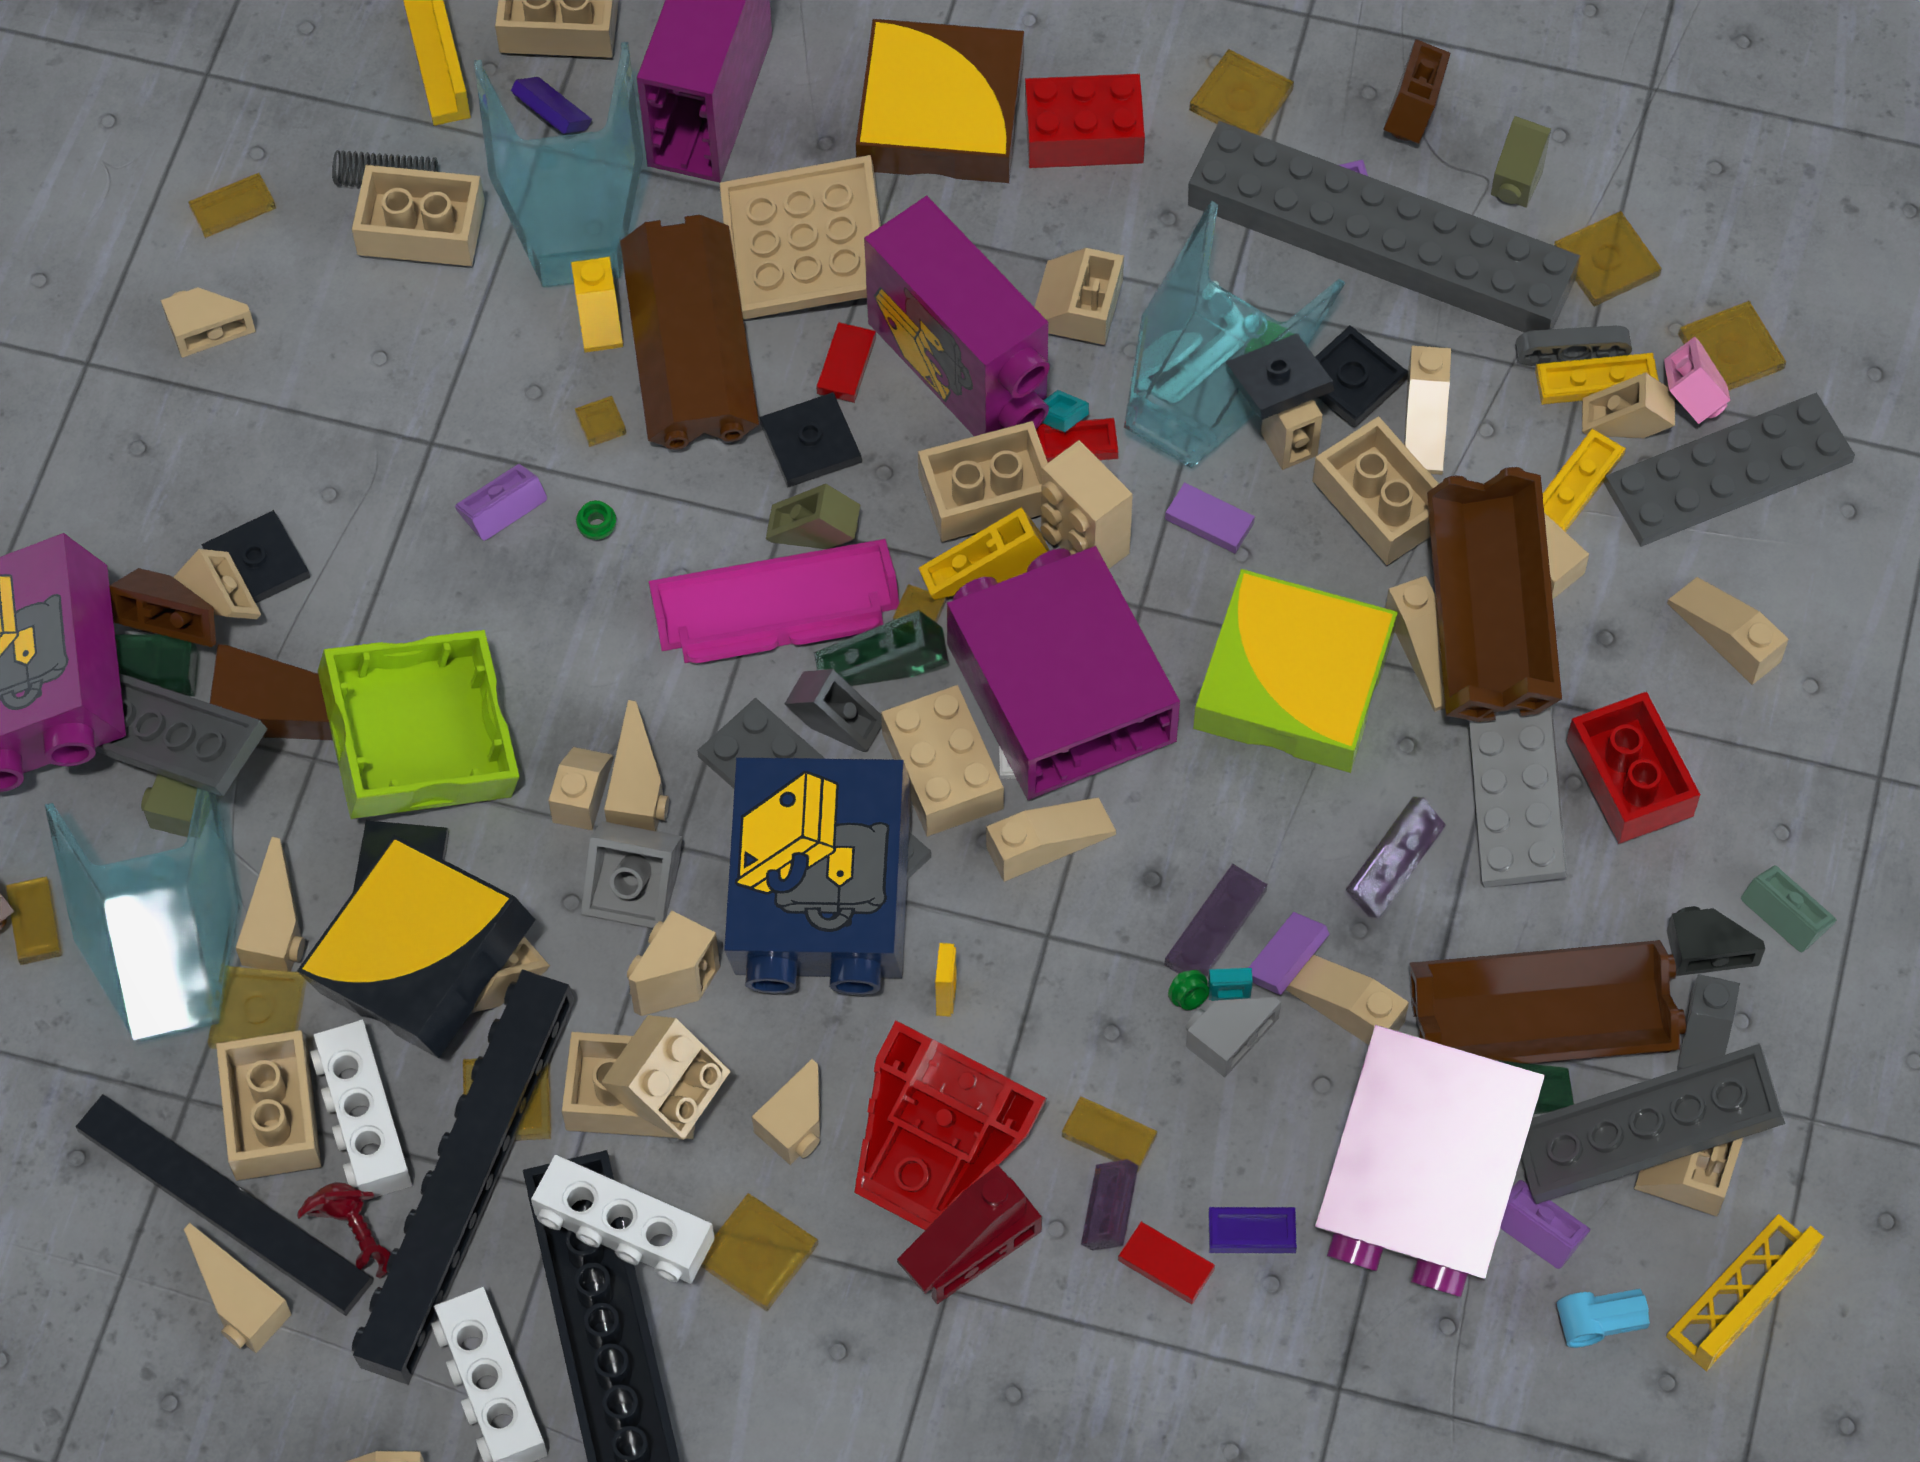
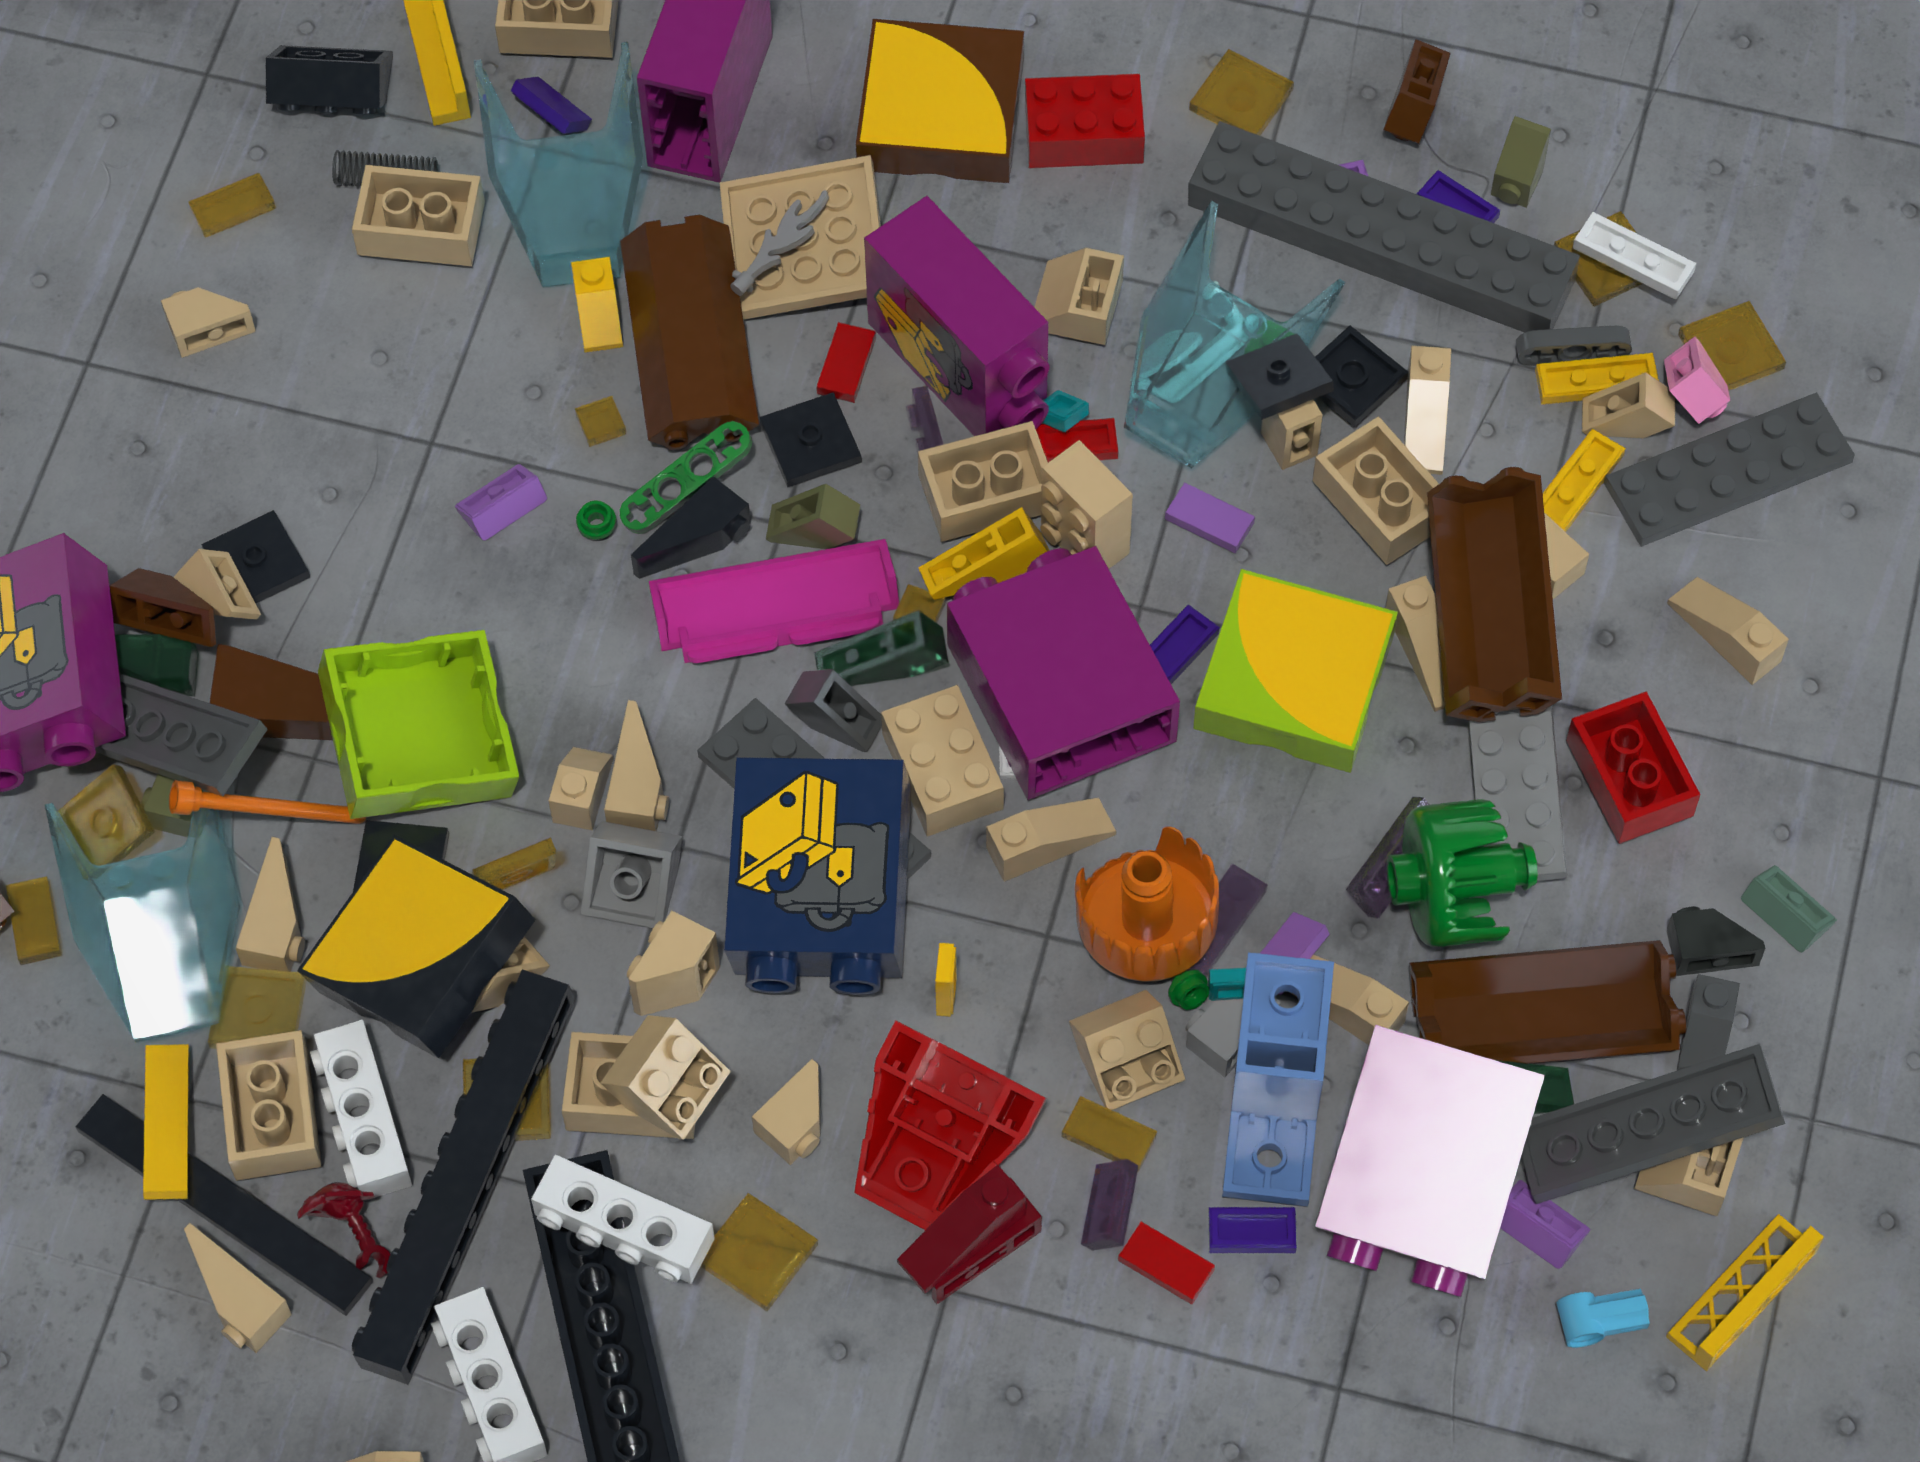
none -> clear yellow tile [55,764,155,881]
none -> yellow tile [143,1044,189,1200]
none -> orange piece [169,780,367,824]
none -> black slope [266,45,393,115]
none -> clear yellow tile [472,837,556,890]
none -> green beam [620,421,752,534]
none -> black slope [631,476,751,579]
none -> light grey piece [730,190,829,296]
none -> clear purple plate [906,386,944,454]
none -> tan slope [1069,990,1185,1112]
none -> orange piece [1075,826,1219,981]
none -> dark purple tile [1150,604,1220,684]
none -> medium blue bracket [1222,952,1334,1207]
none -> green piece [1387,799,1538,947]
none -> dark purple tile [1416,170,1500,223]
none -> white plate [1573,212,1696,300]

